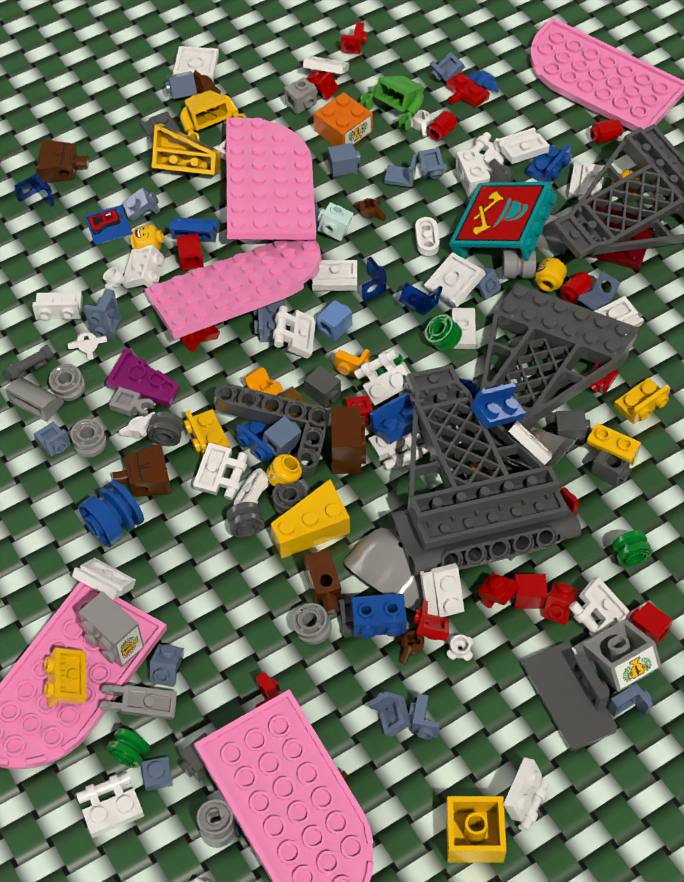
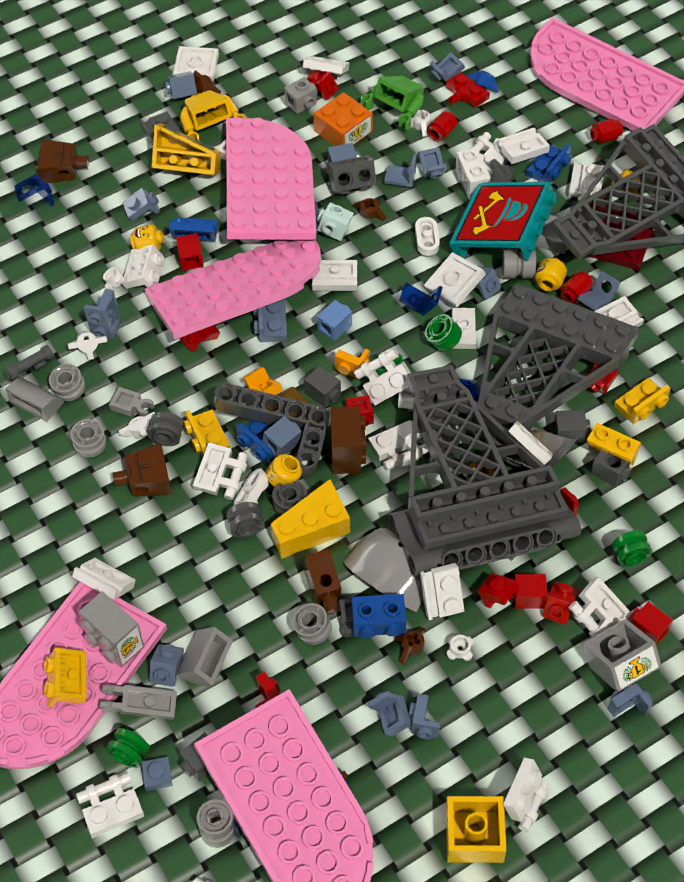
white bracket [32,292,83,320] -> none
sand blue bracket [34,421,71,457] -> none
blue wheel [78,480,144,547] -> none
sticker [84,205,132,245] -> none
magenta wing [106,347,180,408] -> none
white plate [273,306,316,359] -> none
red bracket [341,22,368,54] -> none
clear blue bracket [362,257,387,301] -> none
blue bracket [370,393,413,444] -> none
red bracket [413,600,450,641] -> none
blue bracket [470,383,526,429] -> none
dark grey bracket [523,643,617,751] -> none
none -> light grey brick [177,627,233,686]
none -> dark grey brick [327,155,377,194]

